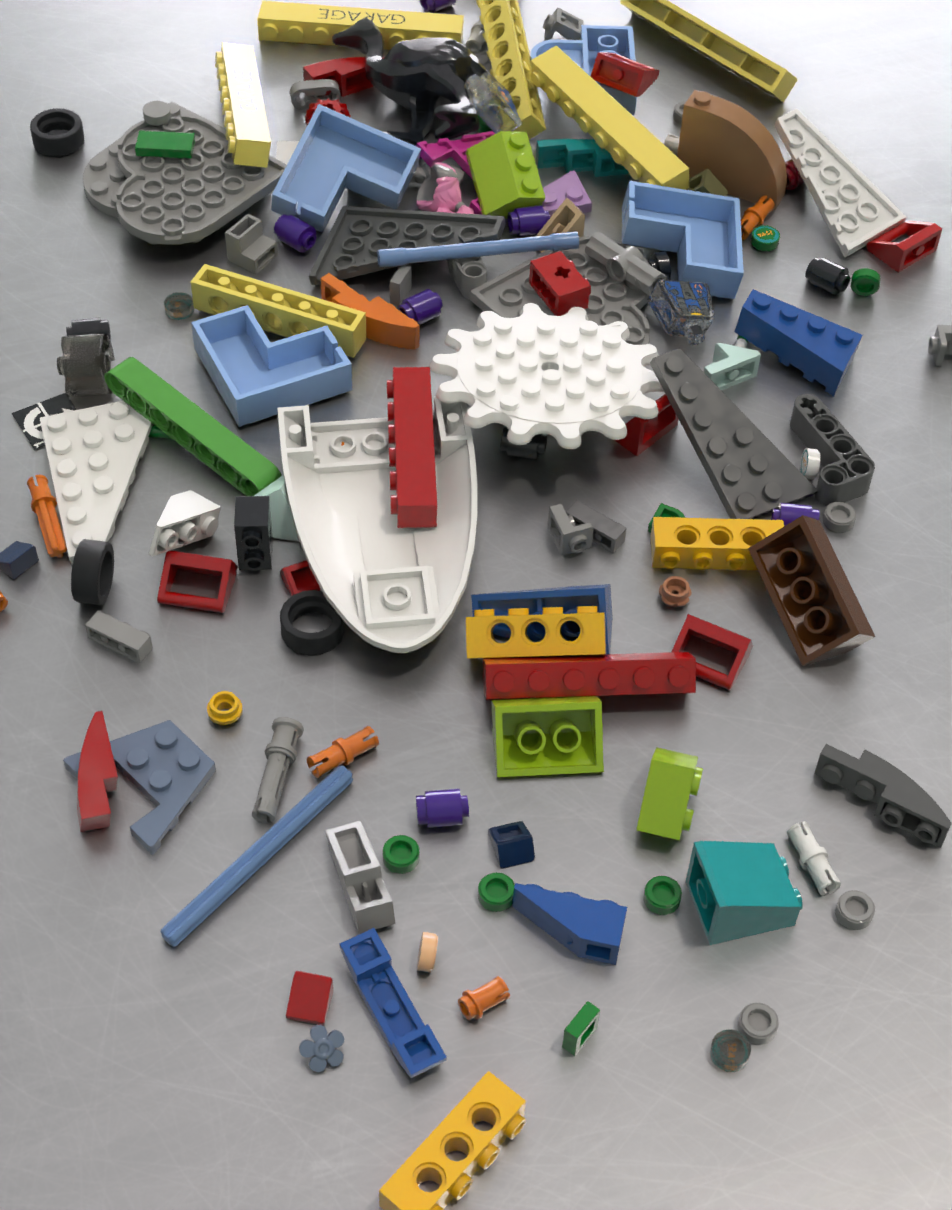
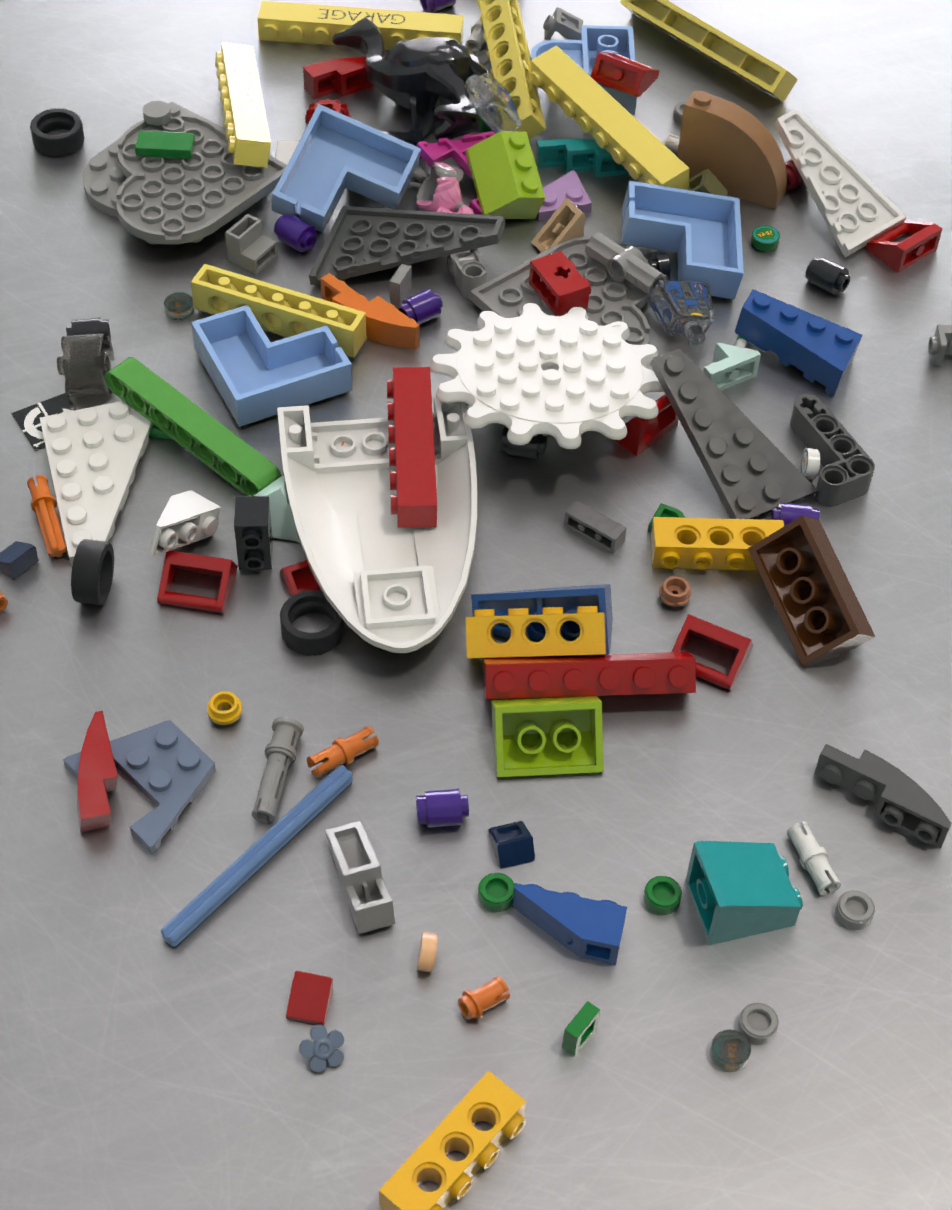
light grey piece [85,611,153,663] -> none
light grey beam [290,79,341,109] -> none
blue slope [339,928,447,1078] -> none
medium blue piece [377,231,579,267] -> none
green tile [383,835,420,874] -> none
dark purple brick [507,205,550,237] -> none
light grey bracket [548,503,594,556] -> none
lime brick [636,747,703,840] -> none
orange pin [741,196,775,240] -> none
light grey tile [822,502,856,533] -> none
green tile [851,268,880,296] -> none

